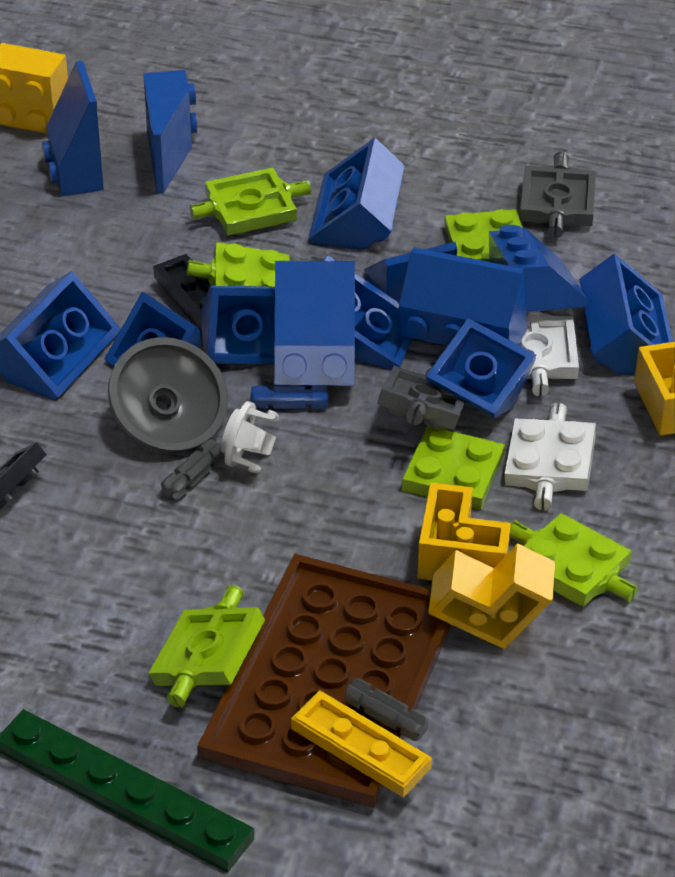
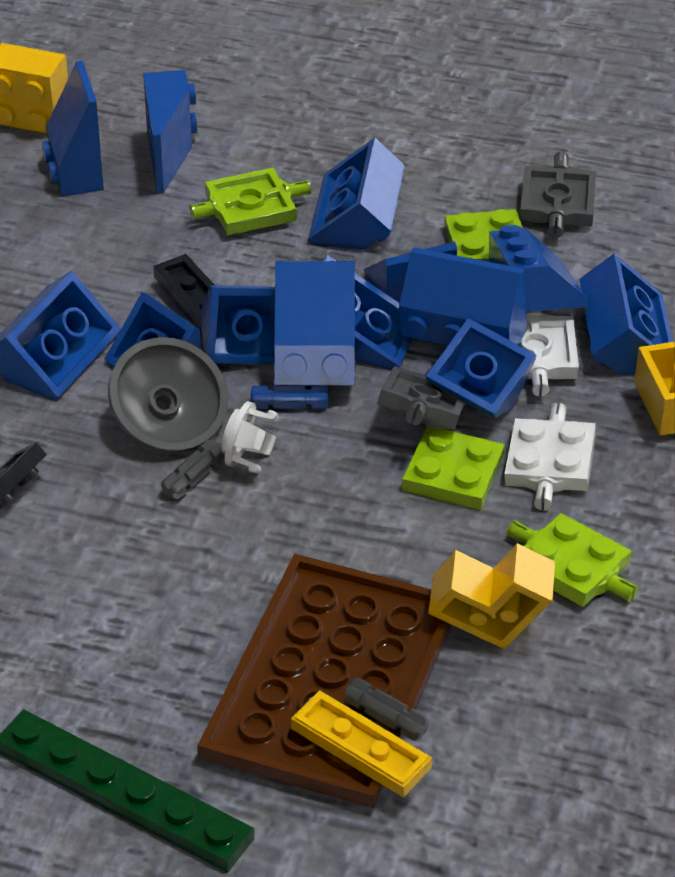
lime plate [148,585,265,707] -> none
lime plate [186,242,290,287] -> none
yellow brick [417,482,511,581] -> none

